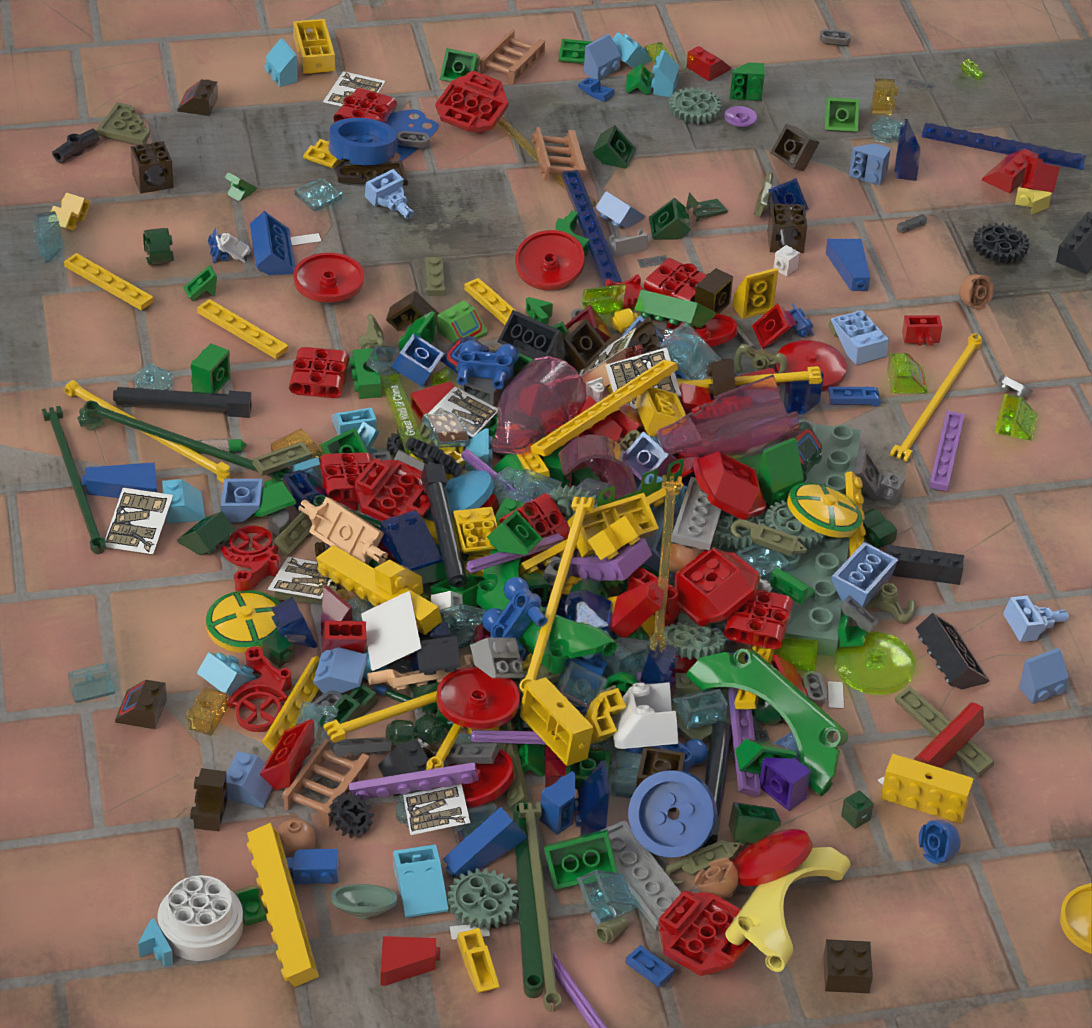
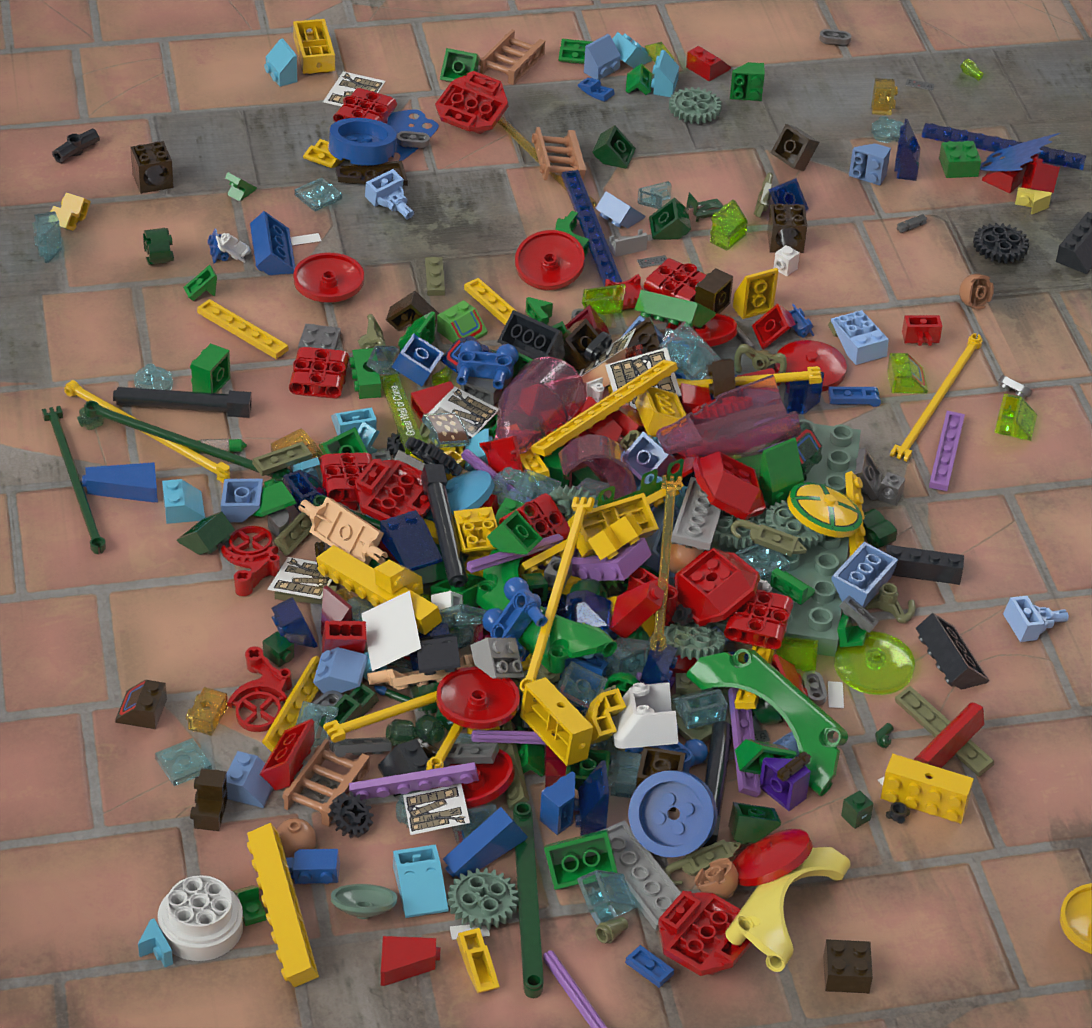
yellow plate [64,253,154,311] -> none
clear light blue panel [68,663,115,703] -> none
olive plate [97,102,150,145] -> none
sticker [105,488,173,554] -> none
dark brown slope [177,79,218,116] -> none
medium azure slope [197,652,259,695] -> none
yellow dish [206,590,286,653] -> none
olive hinge [519,802,562,1012] -> none
yellow head [611,308,638,334] -> none
medium lavender dish [724,106,757,127] -> none
bright green slope [824,97,860,132] -> none
blue slope [826,238,870,291] -> none
blue cylinder [919,820,961,863] -> none
medium blue slope [1019,648,1069,704] -> none
none -> clear light blue plate [155,738,212,786]
none -> flat silver plate [298,324,341,350]
none -> red piece [479,436,524,478]
none -> black plate [584,331,612,362]
none -> clear light blue slope [637,181,672,209]
none -> black plate [672,604,693,626]
none -> clear neon green slope [710,200,748,251]
none -> dark brown axle [777,751,811,781]
none -> dark green arm [875,723,894,748]
none -> black plate [886,802,910,824]
none -> green brick [939,141,981,178]
none -> blue piece [980,133,1060,171]

